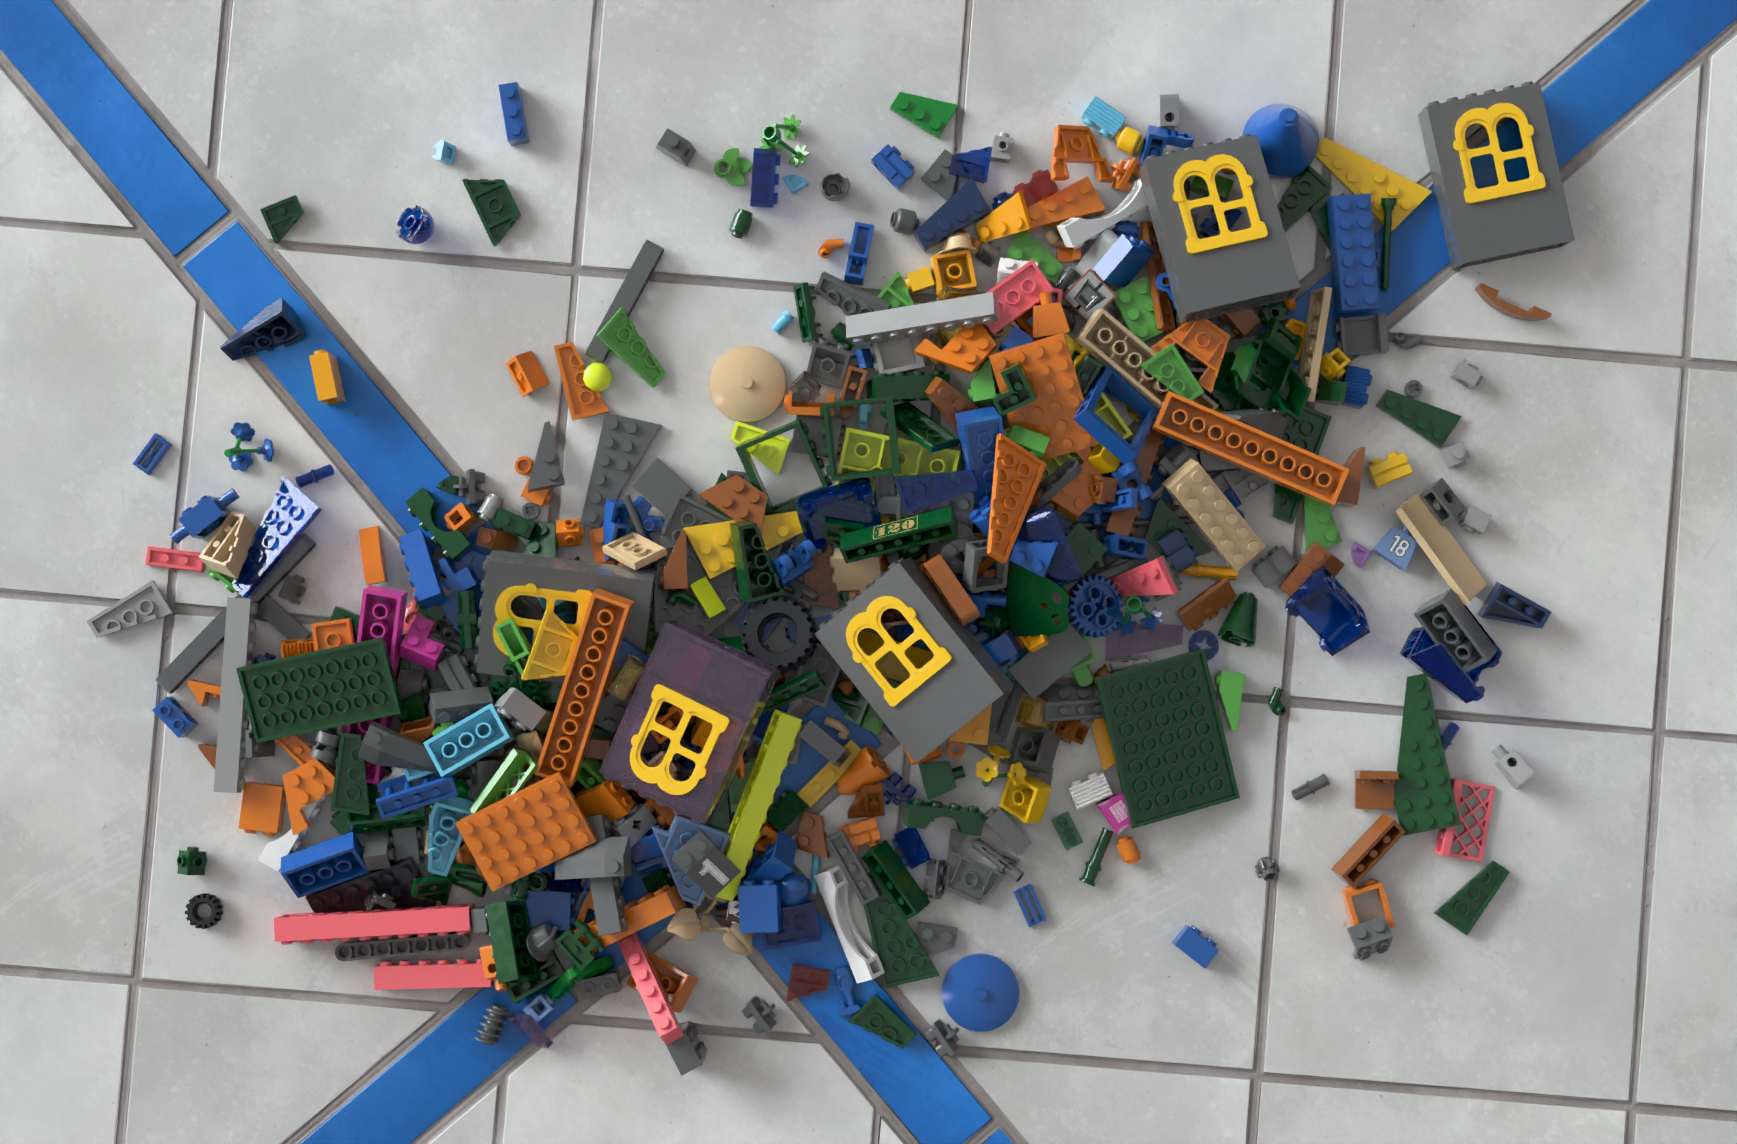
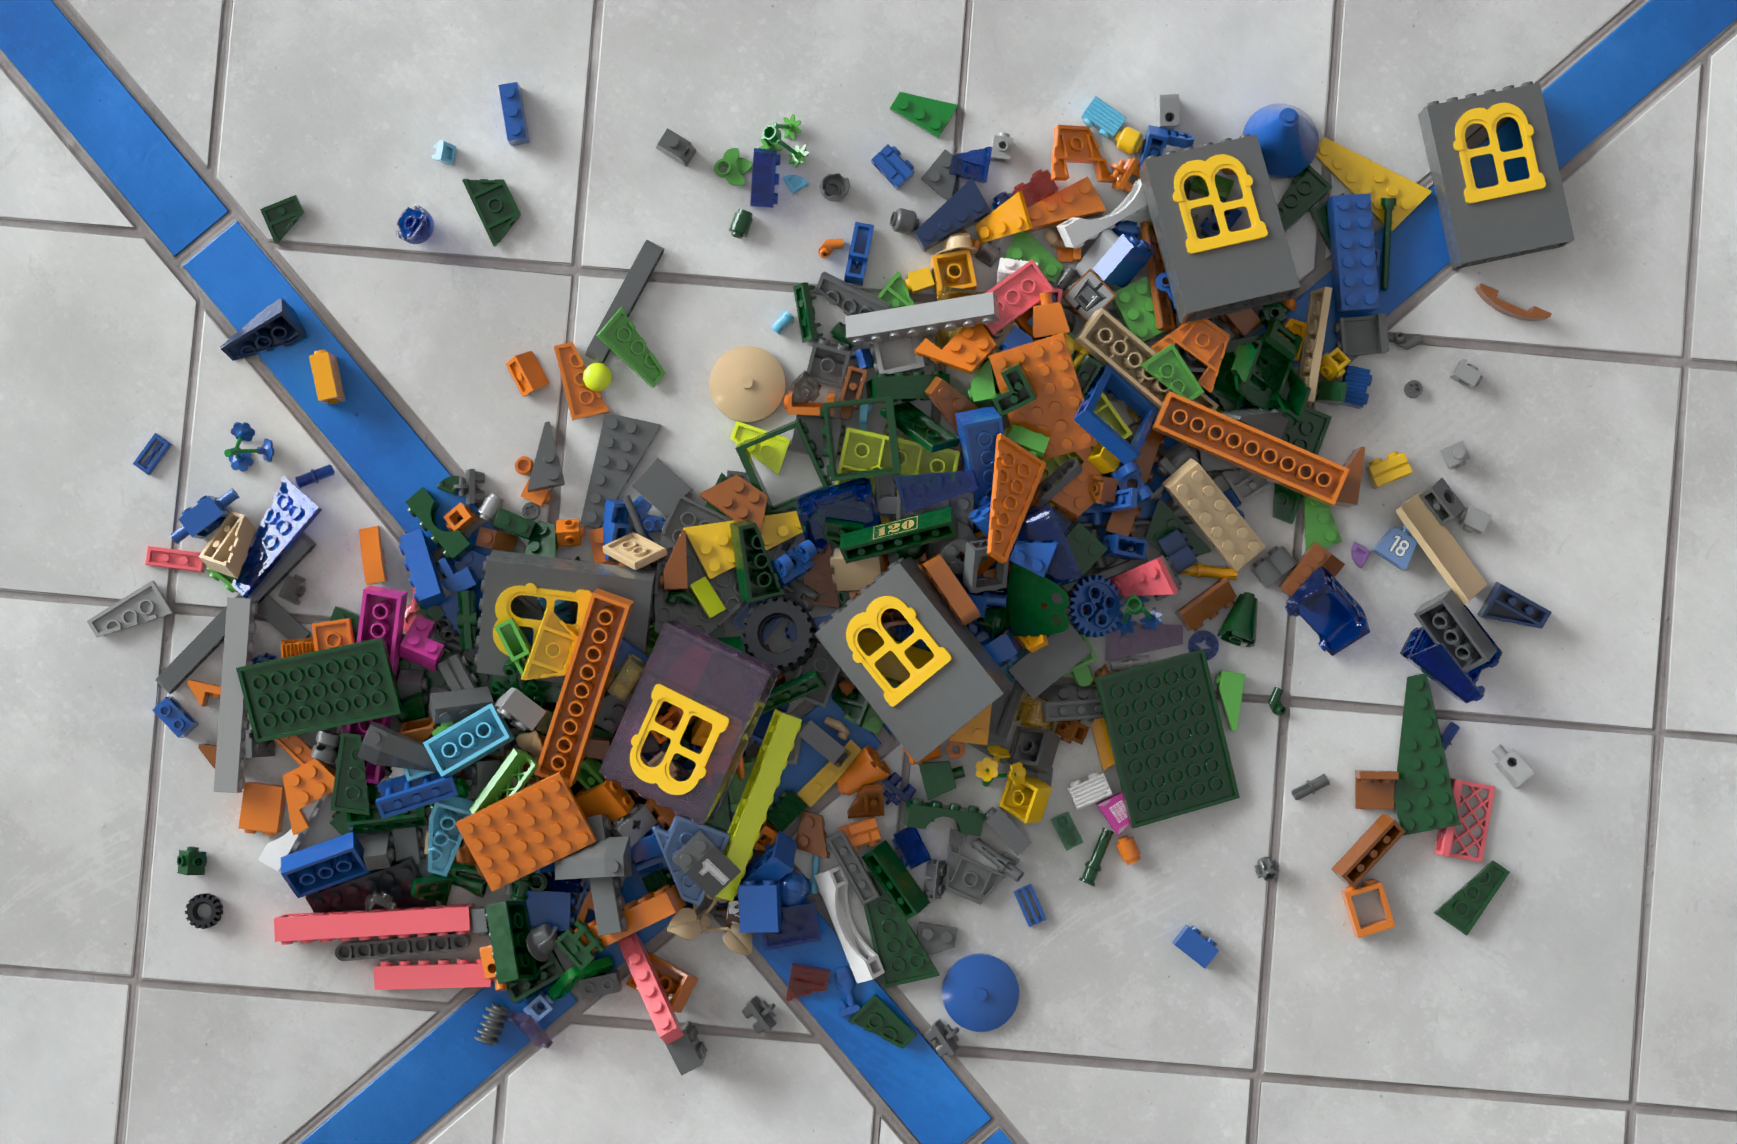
dark grey bracket [1347,915,1393,960] -> none
dark green wing [1376,389,1462,448] -> none

